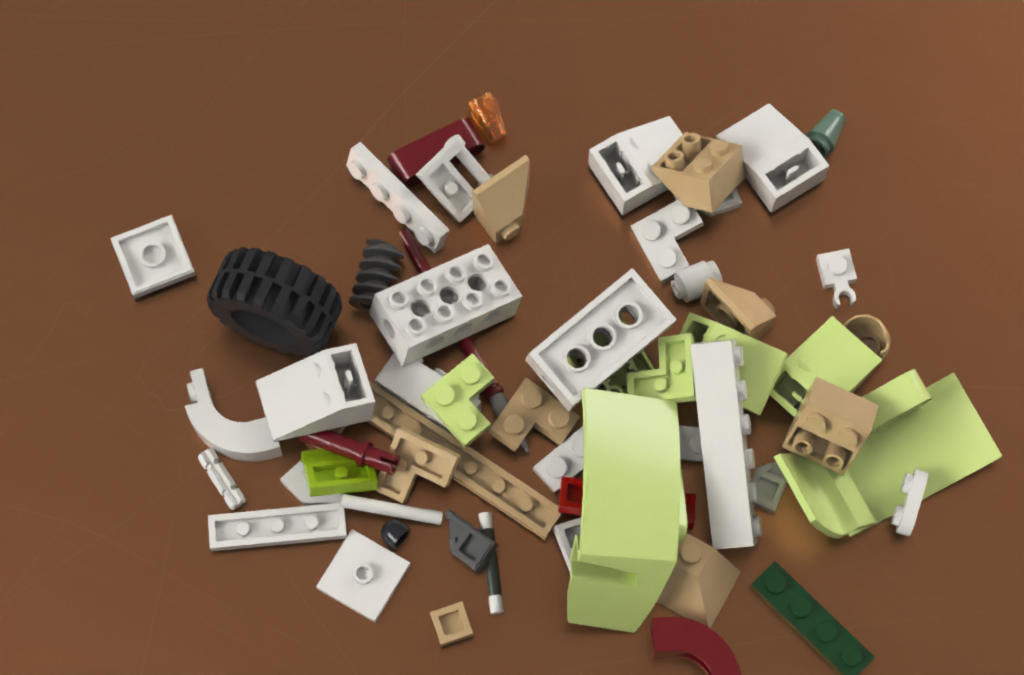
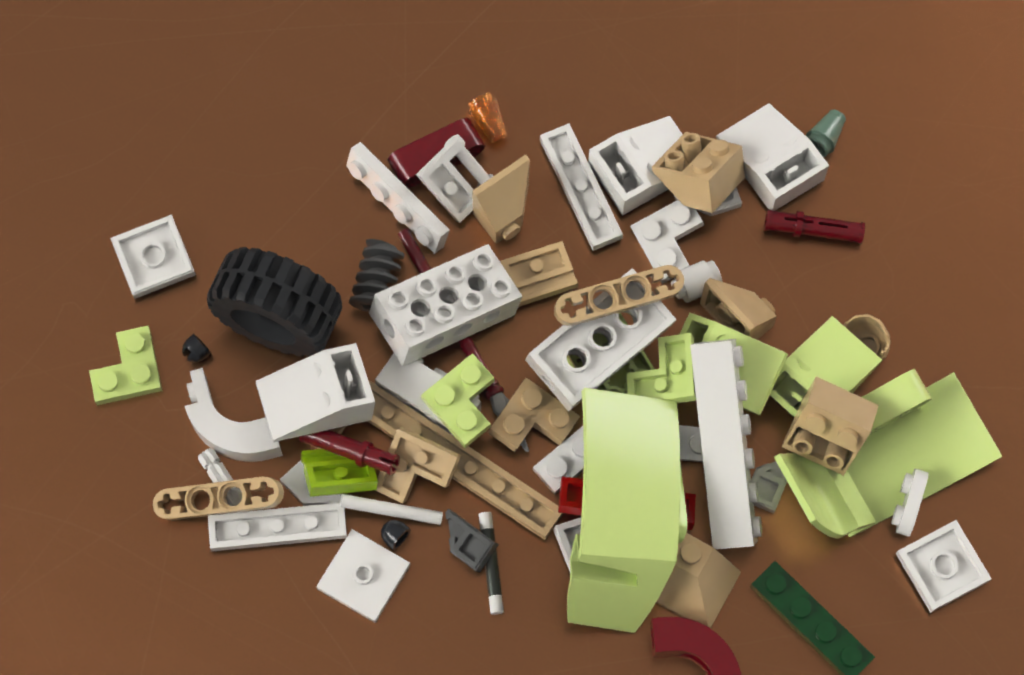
tan plate [430,601,474,647] -> none
white plate [816,249,857,309] -> none
none -> yellowish green plate [89,325,163,405]
none -> tan beam [152,476,284,520]
none -> black hinge [182,333,211,363]
none -> tan plate [500,241,578,307]
none -> white plate [540,123,623,251]
none -> tan beam [554,265,684,326]
none -> dark red pin [764,209,865,244]
none -> white plate [896,520,992,613]

